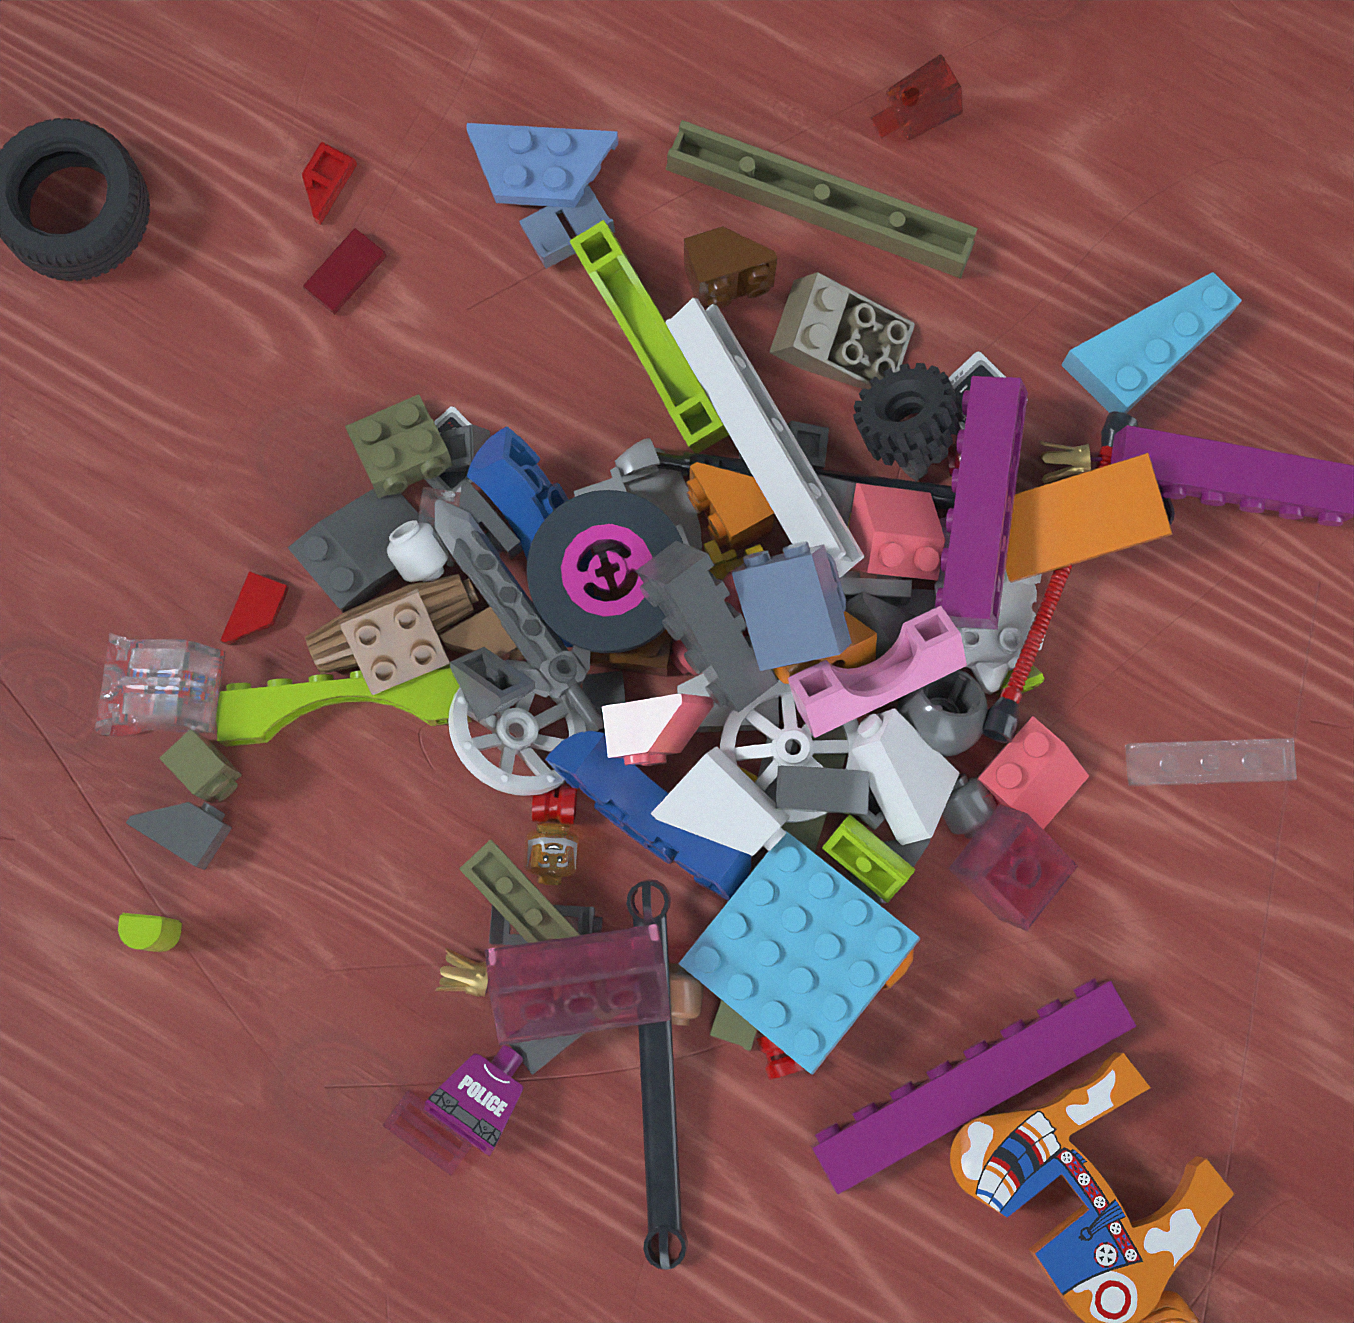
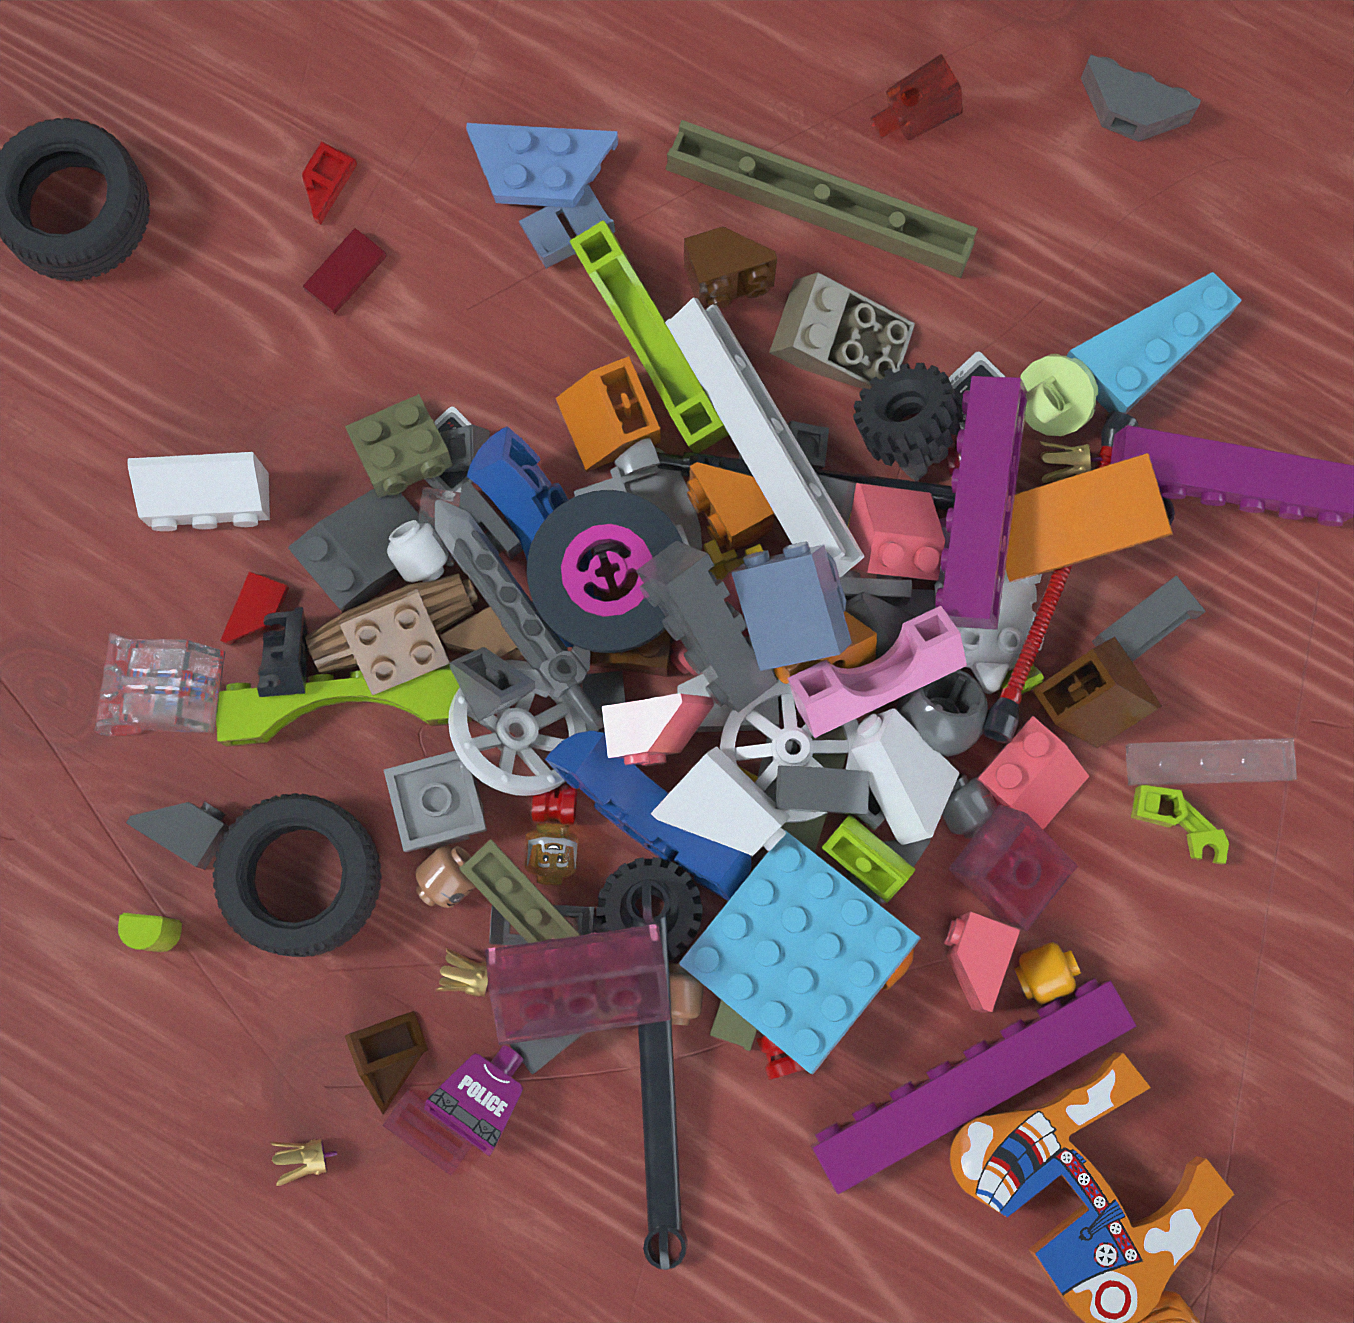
olive brick [159,729,242,803] -> none
none -> white slope [128,452,270,532]
none -> black tyre [212,793,382,957]
none -> black hinge [257,607,309,697]
none -> pearl gold piece [271,1139,337,1186]
none -> reddish brown slope [344,1011,428,1114]
none -> light grey panel [384,751,487,852]
none -> nougat head [415,846,475,908]
none -> orange slope [556,356,661,472]
none -> black tyre [597,857,702,962]
none -> coral slope [943,912,1020,1013]
none -> light orange head [1014,942,1081,1005]
none -> yellowish green tile [1020,354,1098,436]
none -> reddish brown slope [1033,636,1162,748]
none -> dark grey slope [1081,54,1201,142]
none -> dark grey window [1092,575,1206,662]
none -> lime piece [1131,785,1229,865]

